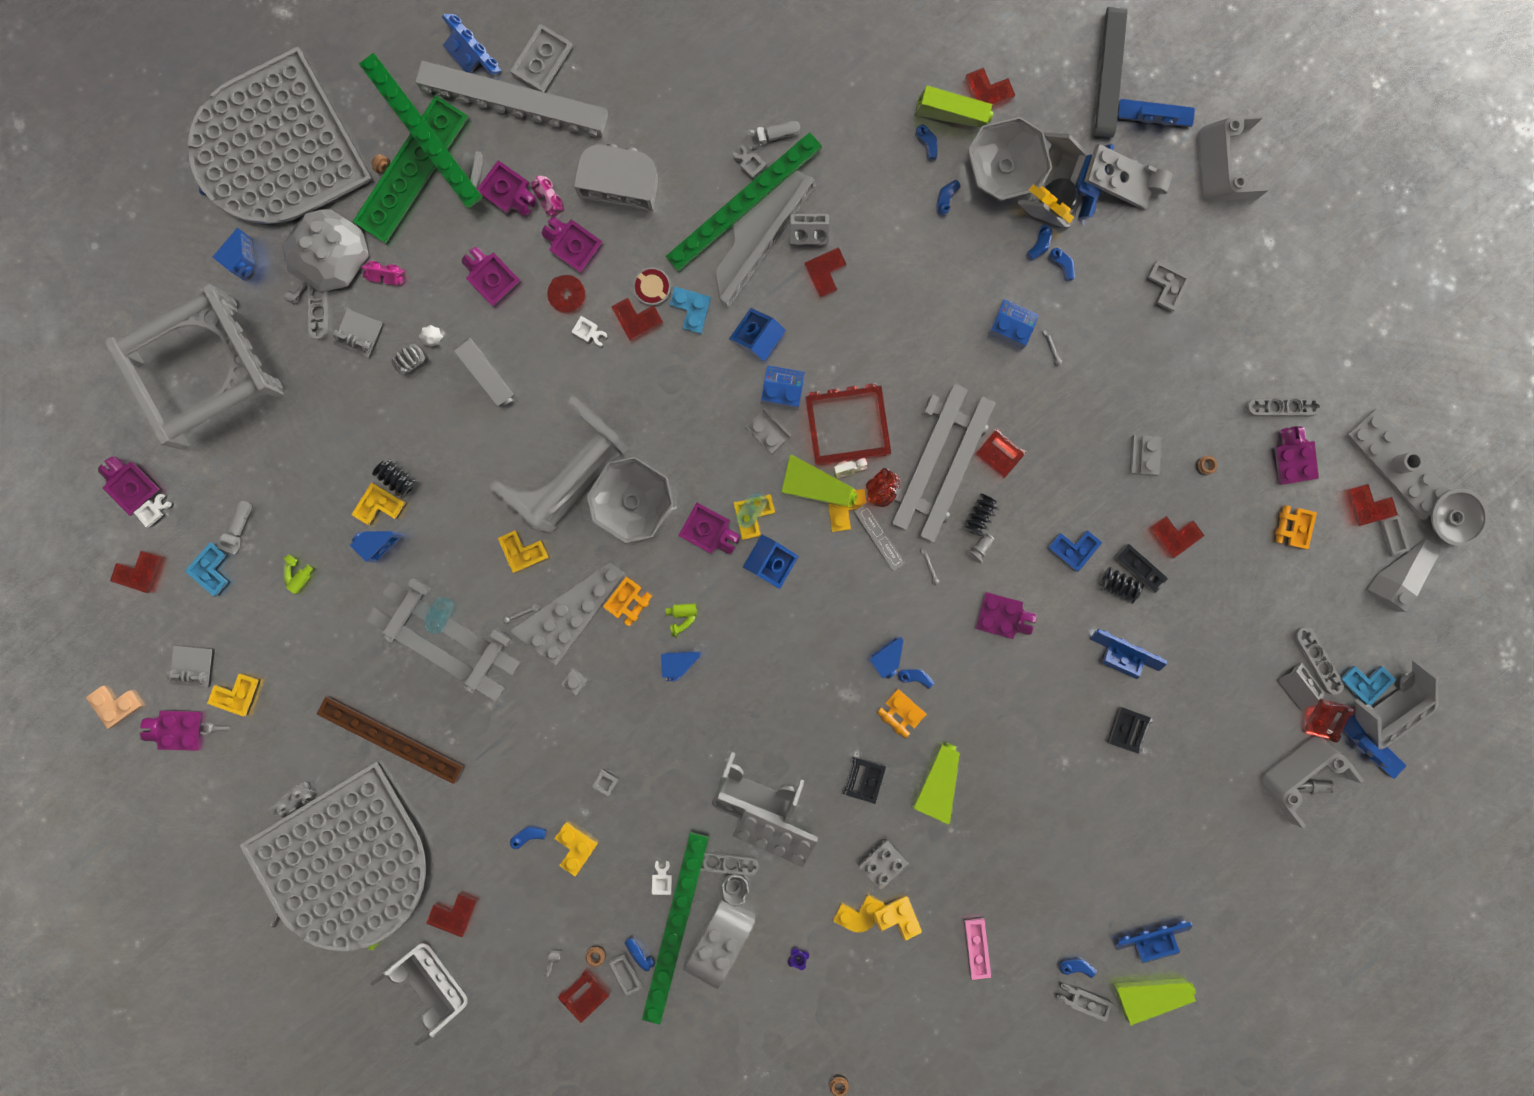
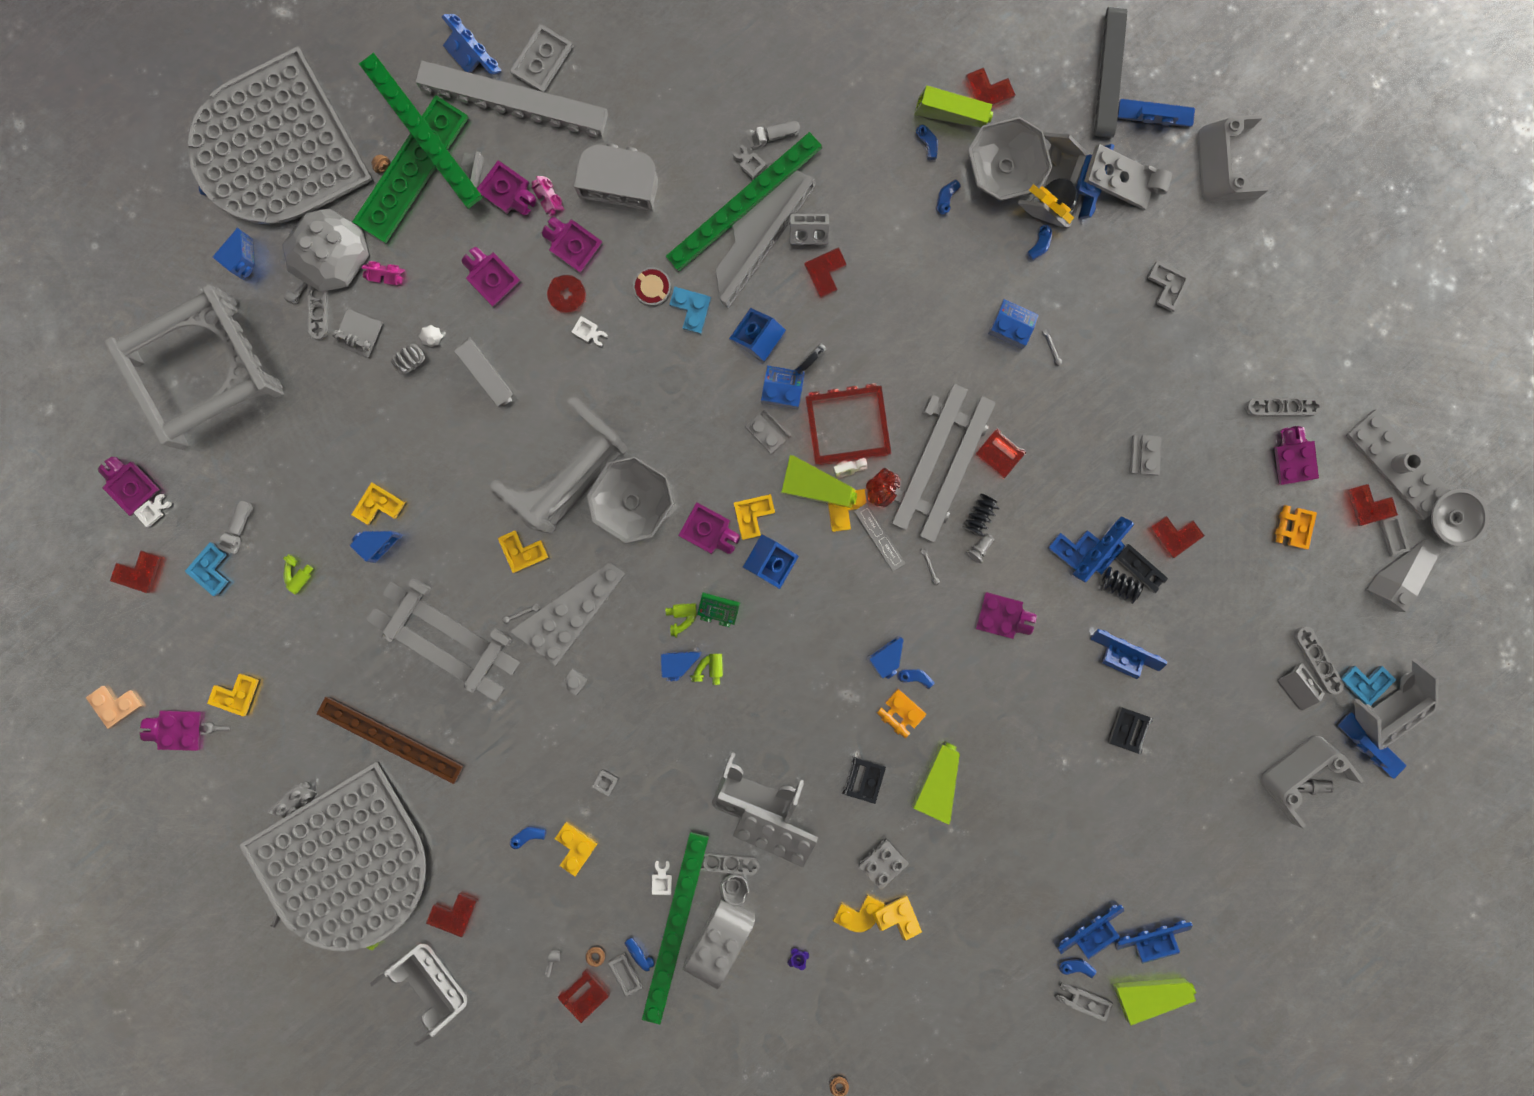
light grey hinge [166,645,212,688] -> none
black piece [372,459,416,500] -> none
clear light blue plate [424,597,453,634] -> none
light orange plate [603,576,652,626] -> none
clear red plate [611,298,663,341] -> none
clear light blue plate [737,493,767,528] -> none
bright pink plate [964,918,991,980] -> none
blue arm [1050,248,1075,281] -> none
medium nougat plate [1198,456,1217,475] -> none
clear red plate [1305,699,1355,743] -> none
none -> lime plant [690,654,723,685]
none -> green slope [697,592,740,628]
none -> black tile [795,343,826,374]
none -> blue bracket [1058,905,1124,960]
none -> blue bracket [1073,516,1134,583]

